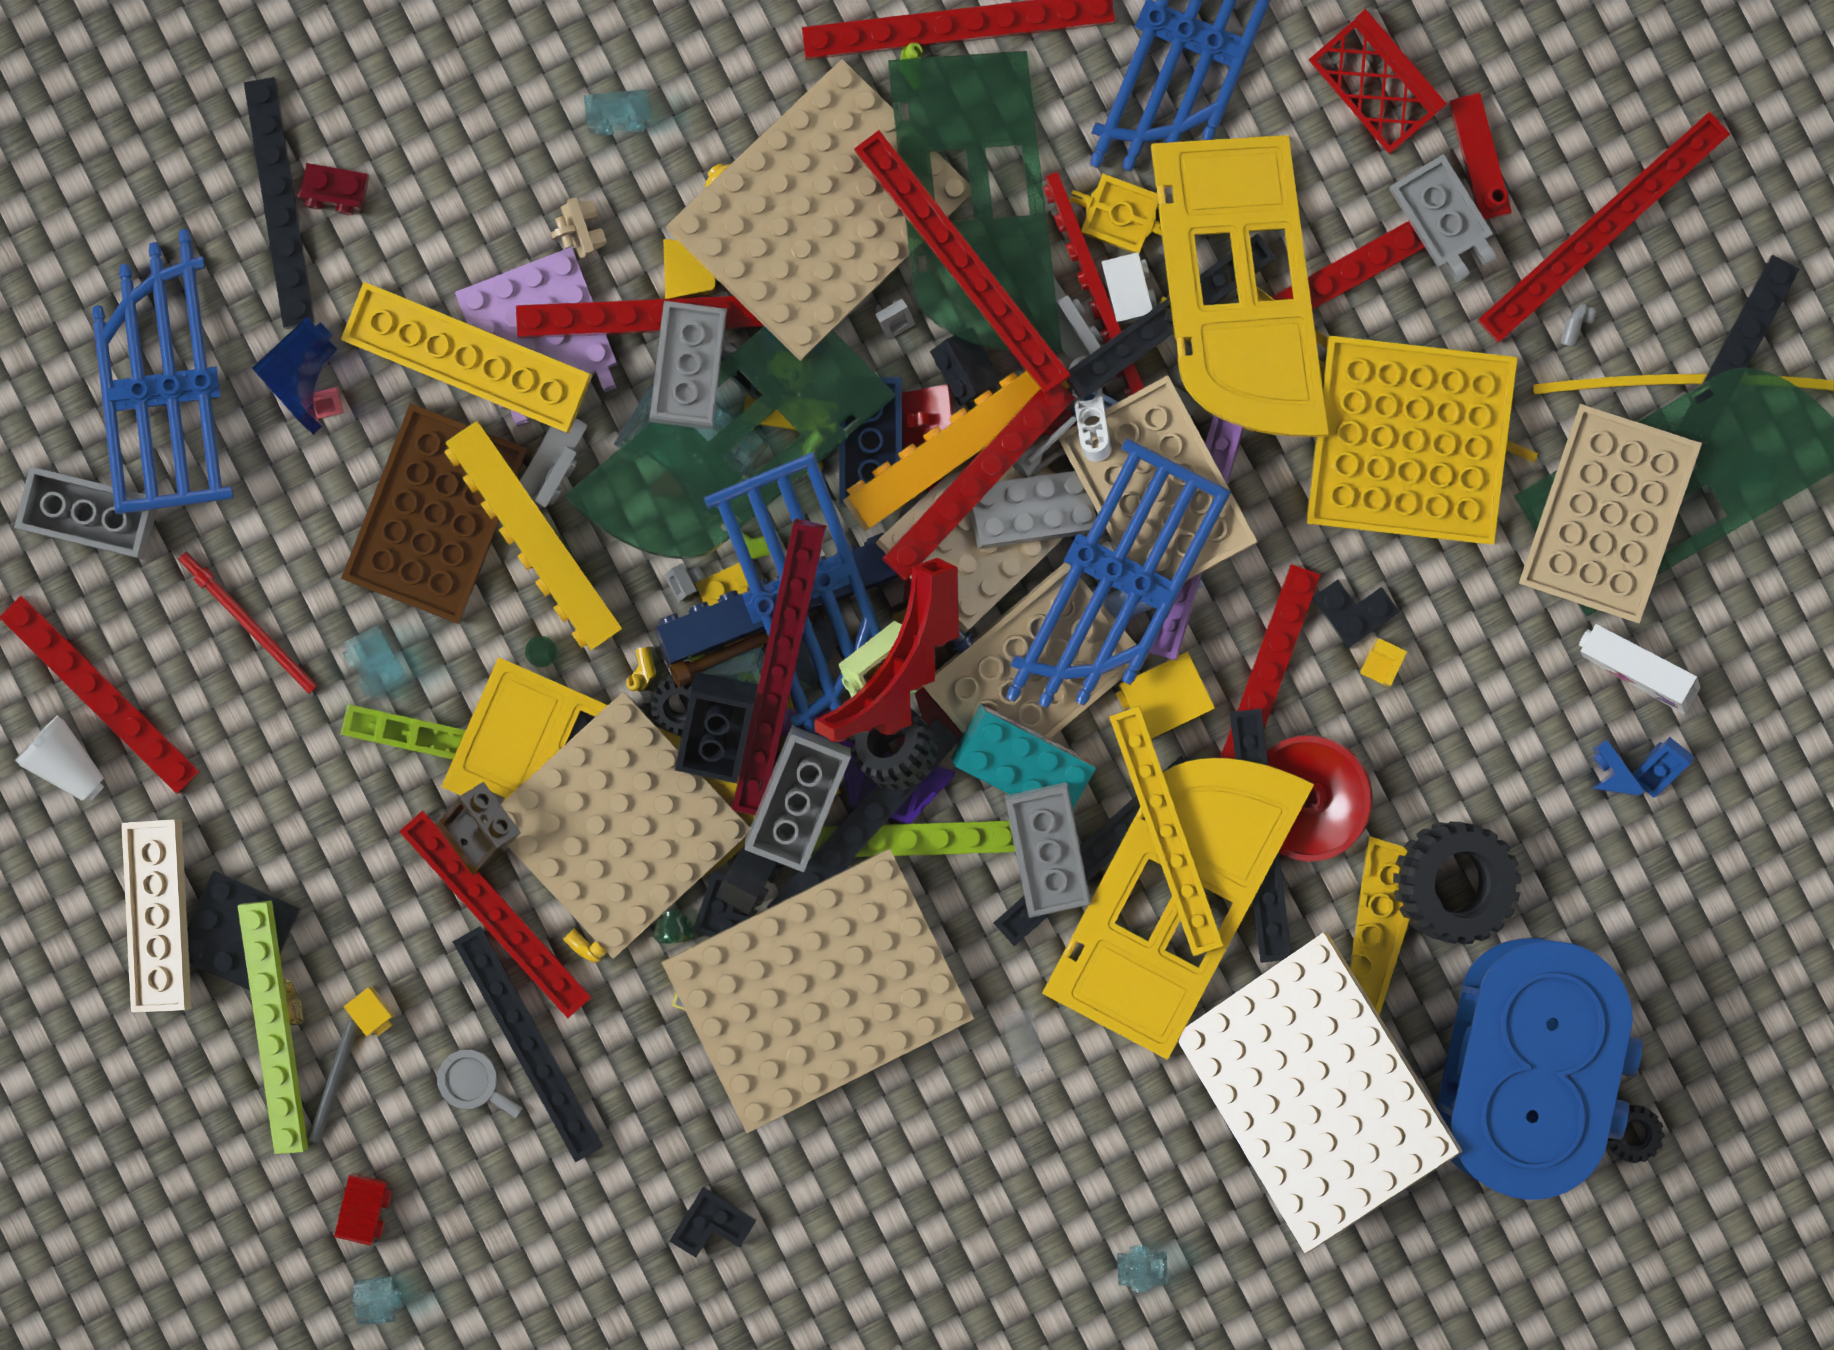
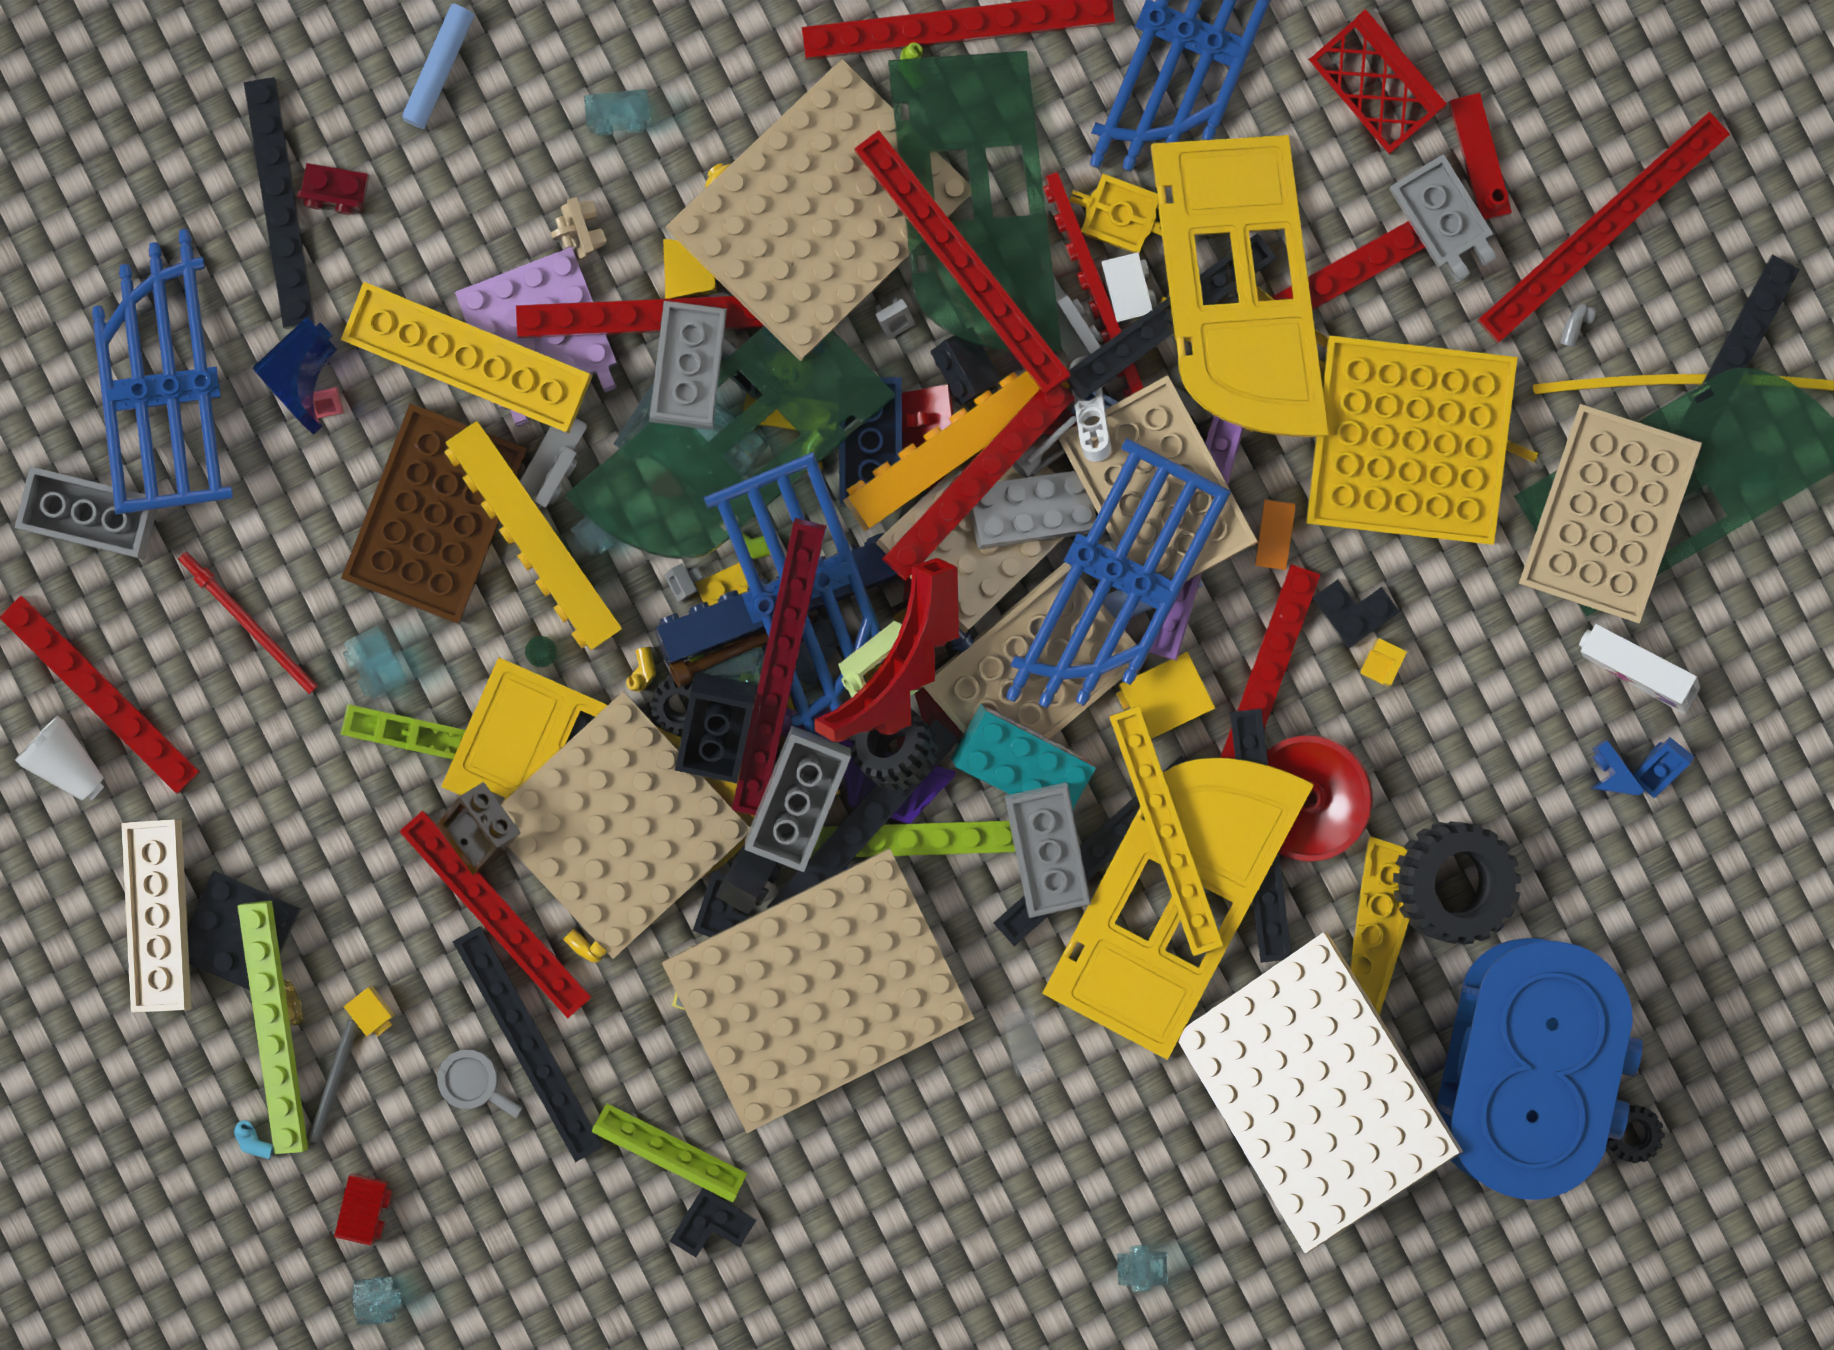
clear green cone [653,910,696,944] -> none
none -> medium azure arm [234,1120,274,1160]
none -> light blue brick [402,3,475,129]
none -> clear light blue brick [571,505,622,555]
none -> lime plate [592,1103,748,1202]
none -> orange slope [1254,499,1295,570]

